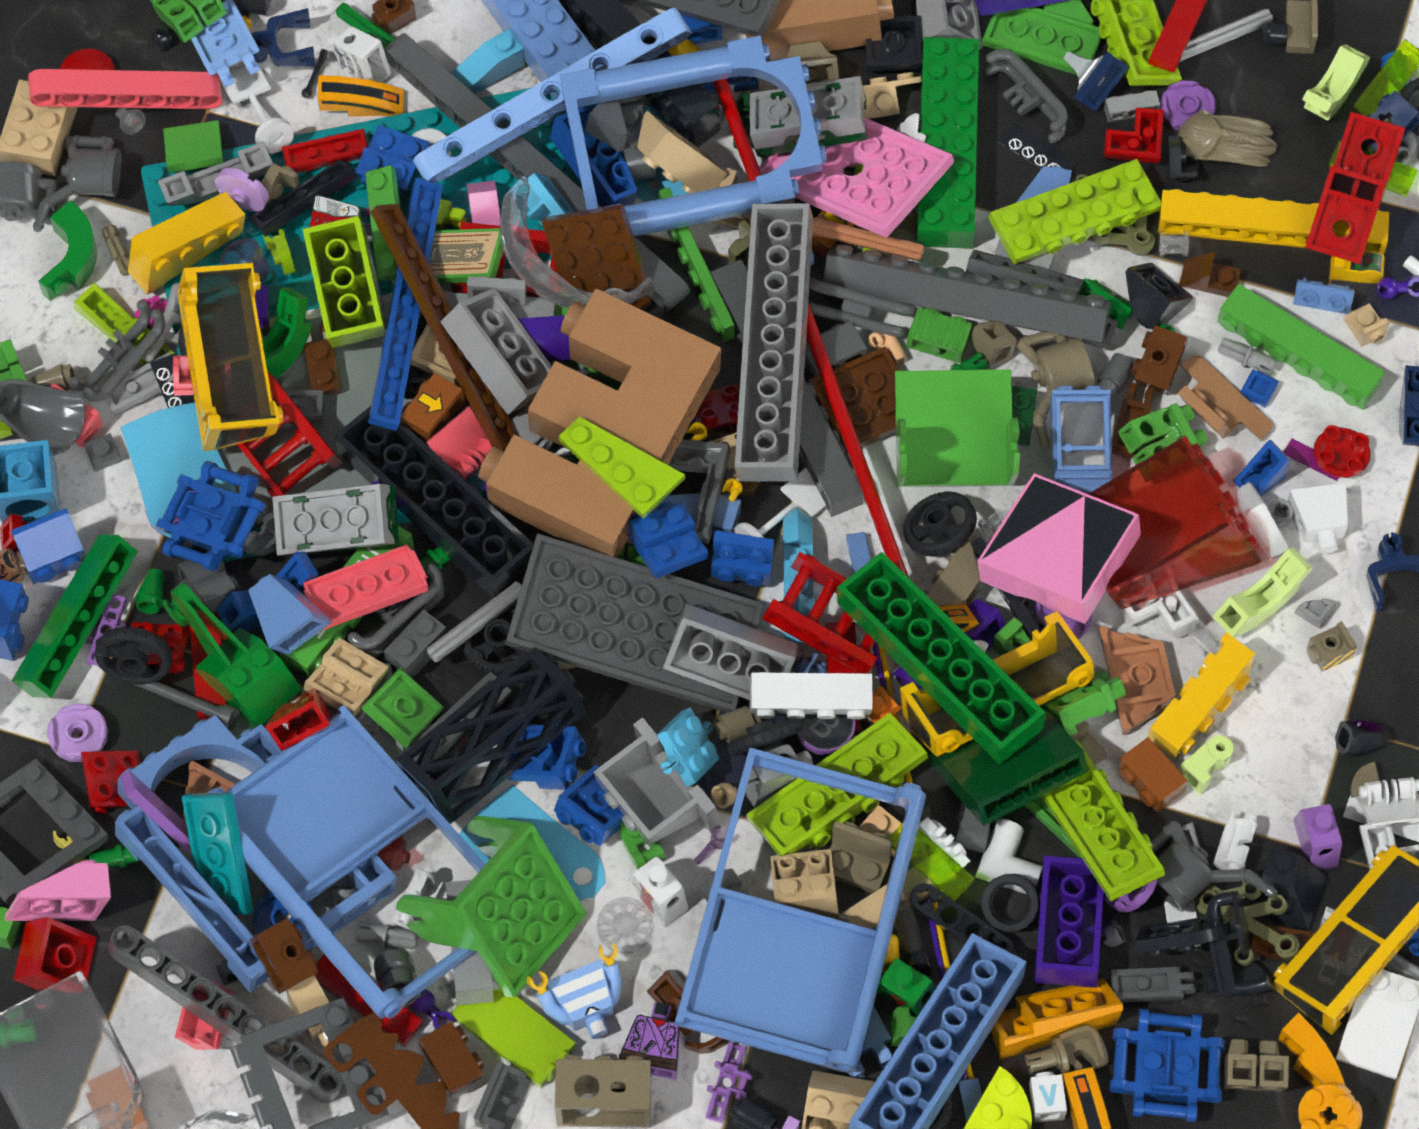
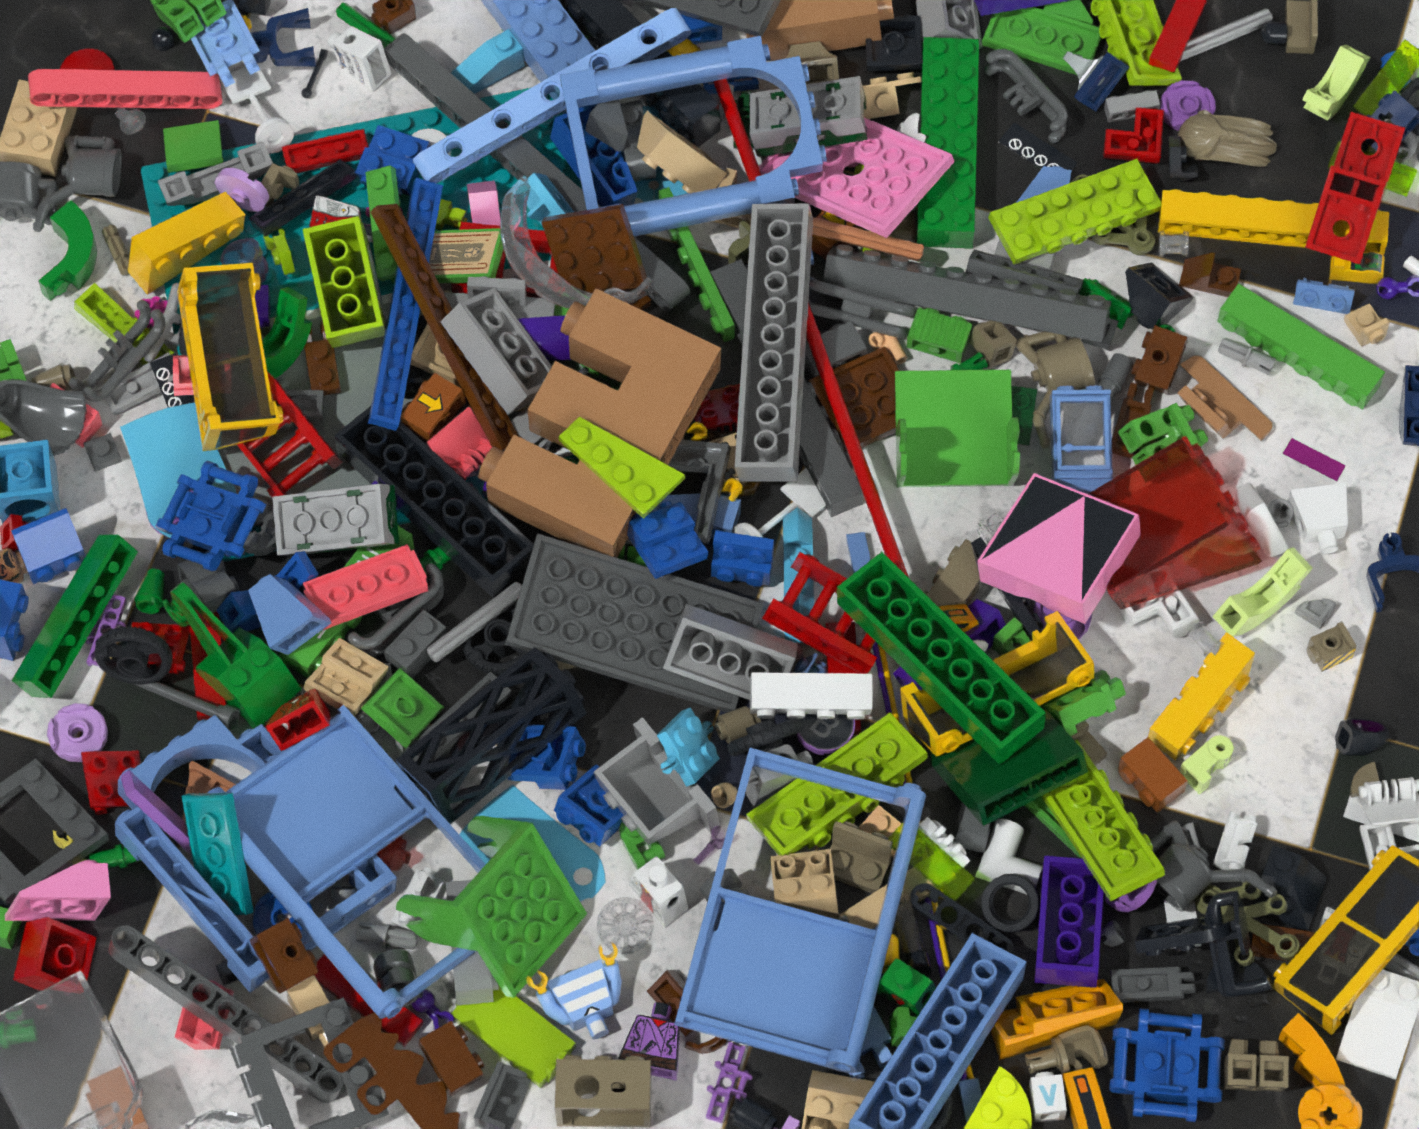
light orange slope [318,75,405,117] -> none
orange plate [867,685,902,723] -> none
black wheel [903,491,977,557] -> none
nougat wing [1098,626,1176,735] -> none
blue slope [1233,440,1290,497] -> none
blue tile [1240,369,1279,408] -> none
medium lavender torso [1293,804,1342,871] -> none
red dish [1313,425,1371,478] -> none

